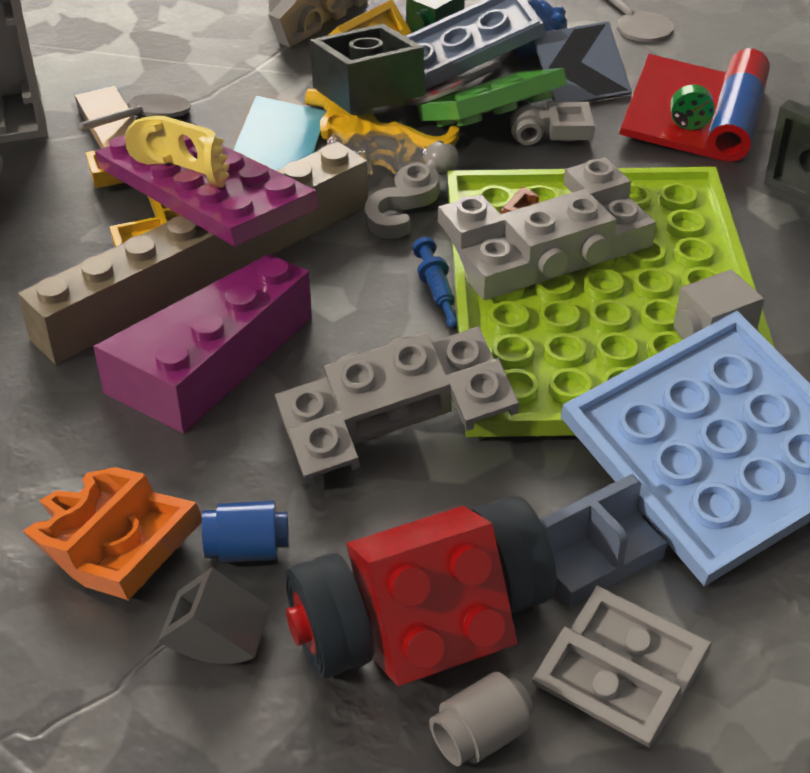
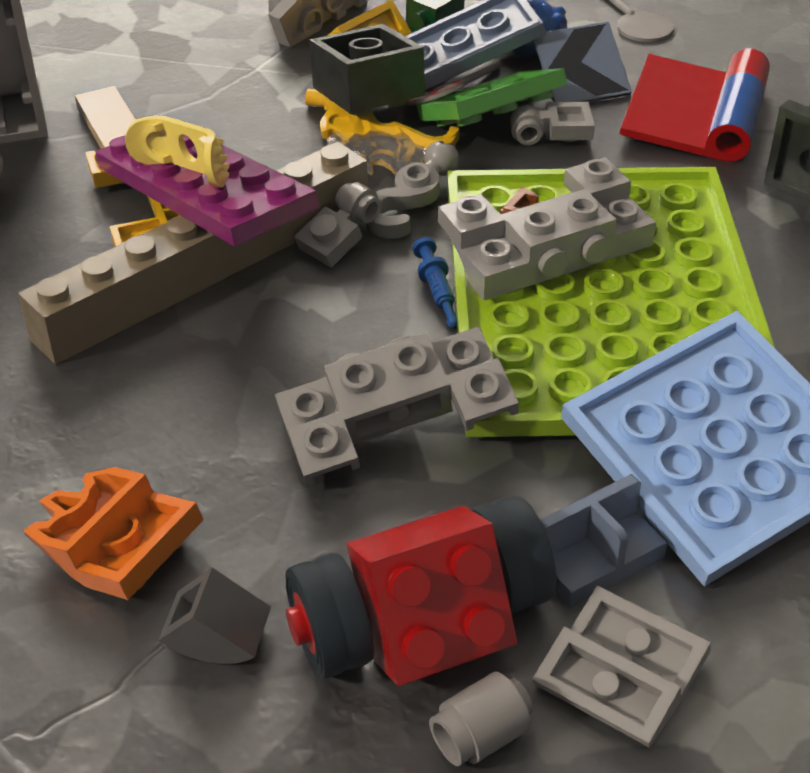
light grey piece [78,93,191,131] -> none
magenta wedge [93,254,312,434] -> none
blue brick [202,500,289,563] -> none
sticker [234,96,326,171] -> none
green tile [670,85,715,130] -> none
light grey brick [674,269,764,339] -> none
none -> light grey plate [294,182,381,268]

